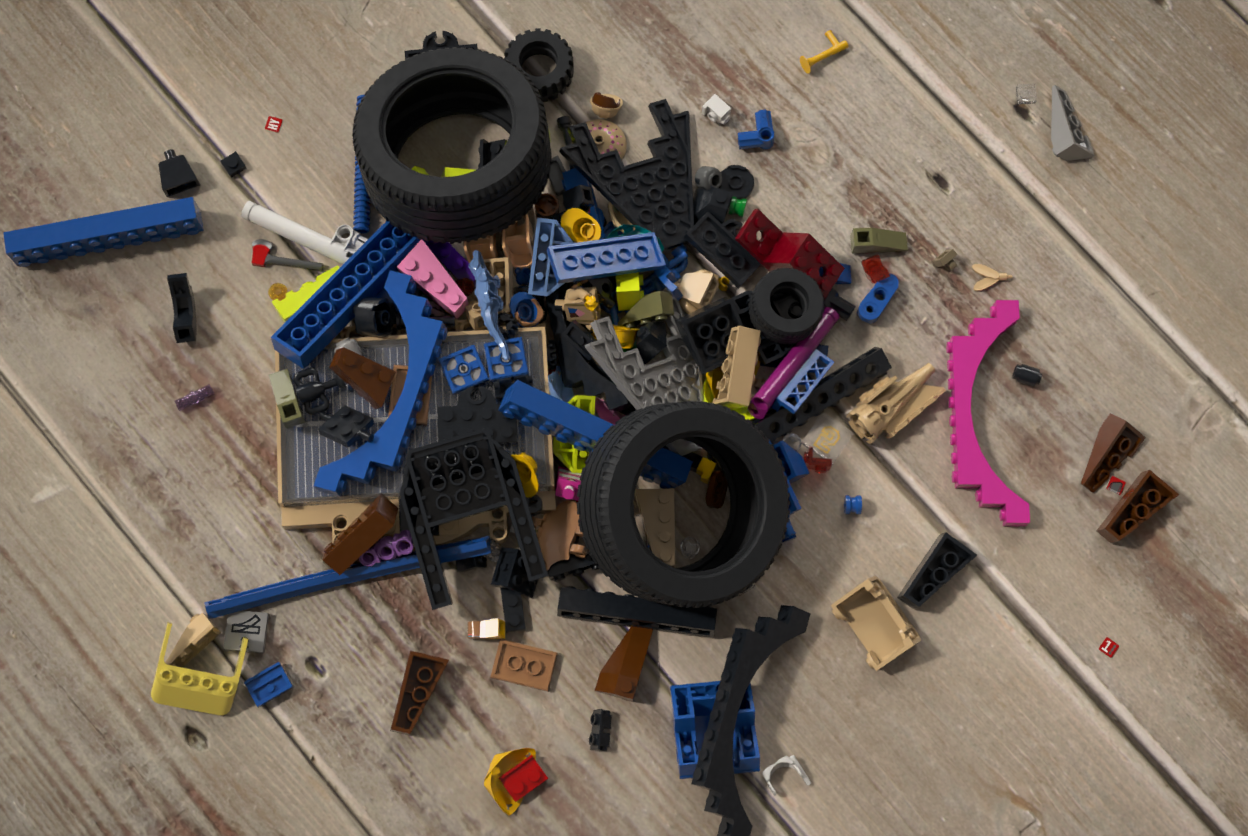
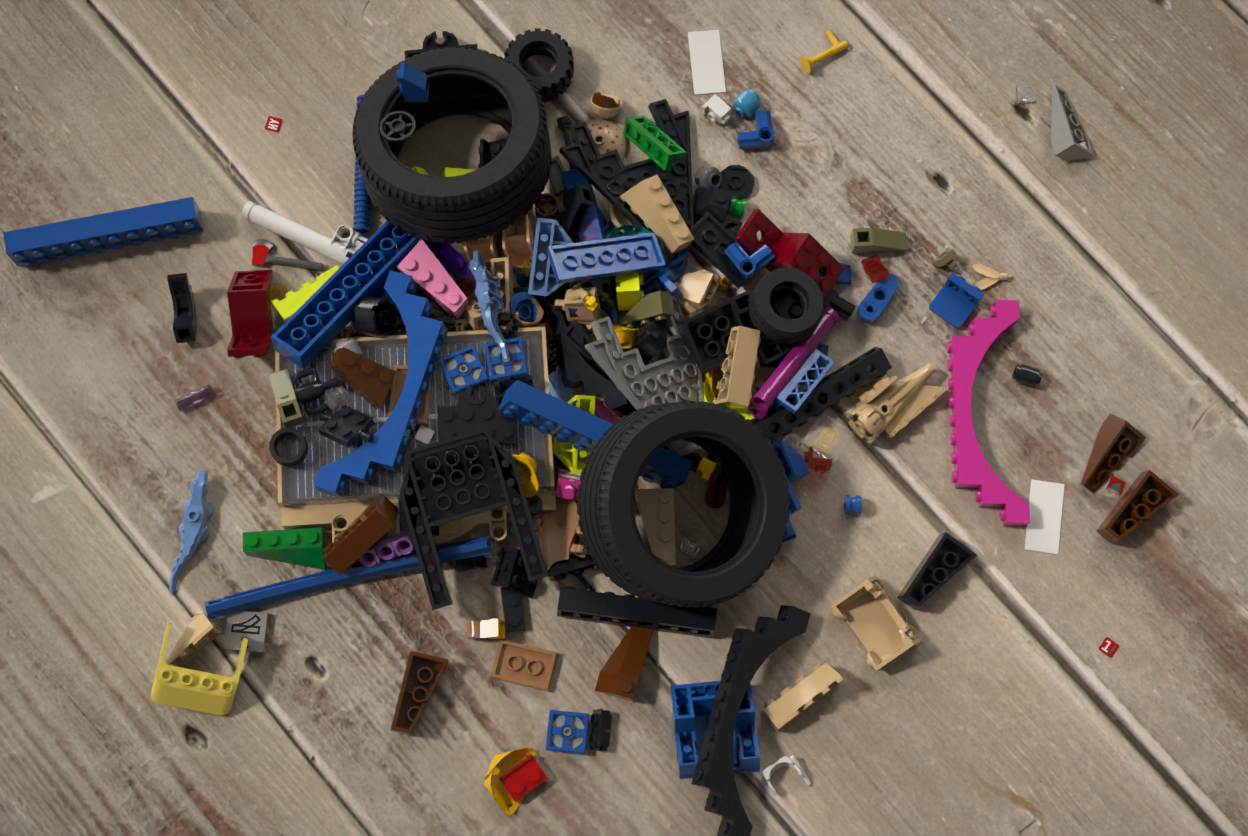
black torso [158,149,200,197] -> none
black plate [220,151,247,178] -> none
blue plate [244,662,293,708] -> none
yellow piece [561,208,601,243] -> none
none -> medium blue animal [169,470,214,594]
none -> dark red bracket [227,270,274,359]
none -> green wedge [243,527,326,570]
none -> black tyre [269,428,308,467]
none -> clear wheel [325,386,349,409]
none -> pearl dark grey wheel [380,111,416,143]
none -> blue slope [397,62,430,102]
none -> white sticker [415,425,435,444]
none -> clear yellow plate [519,258,532,277]
none -> blue piece [545,710,590,754]
none -> tan wedge [620,175,694,254]
none -> green fence [623,116,687,171]
none -> white sticker [688,30,726,95]
none -> blue piece [724,242,776,279]
none -> dark azure head [733,90,761,117]
none -> tan wedge [762,662,844,731]
none -> blue bracket [929,273,984,329]
none -> white sticker [1025,479,1064,554]

